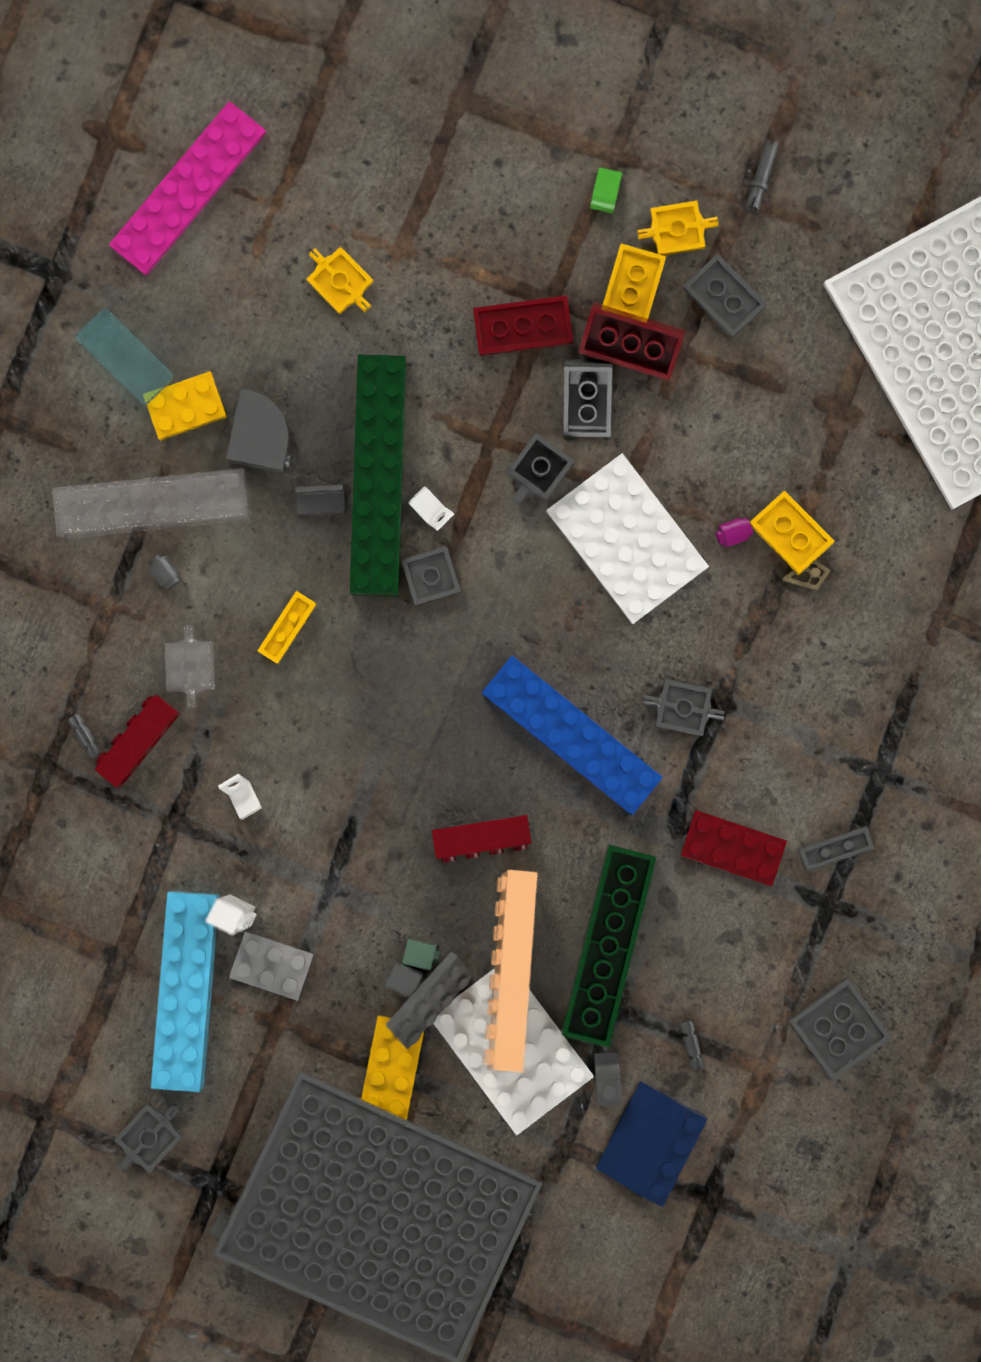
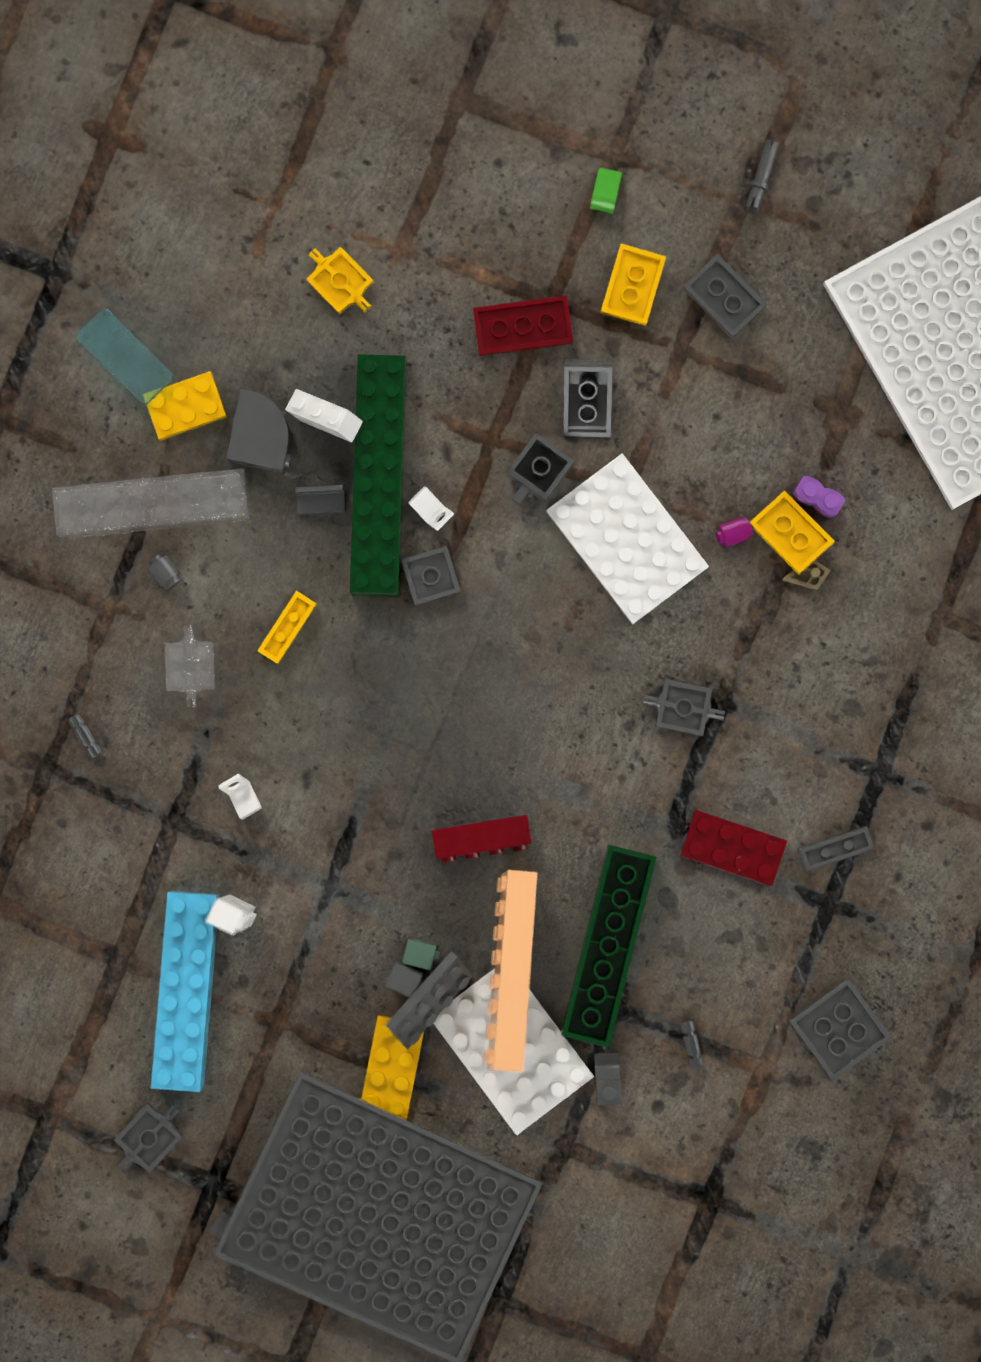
dark red brick [94,694,181,788] -> none
dark pink plate [109,101,266,276] -> none
light grey plate [229,931,314,1001] -> none
blue brick [482,655,663,815] -> none
dark red brick [578,302,685,381] -> none
dark blue slope [596,1081,708,1207] -> none
yellow plate [637,201,718,256] -> none
none -> white brick [285,389,363,442]
none -> medium lavender brick [791,476,845,519]

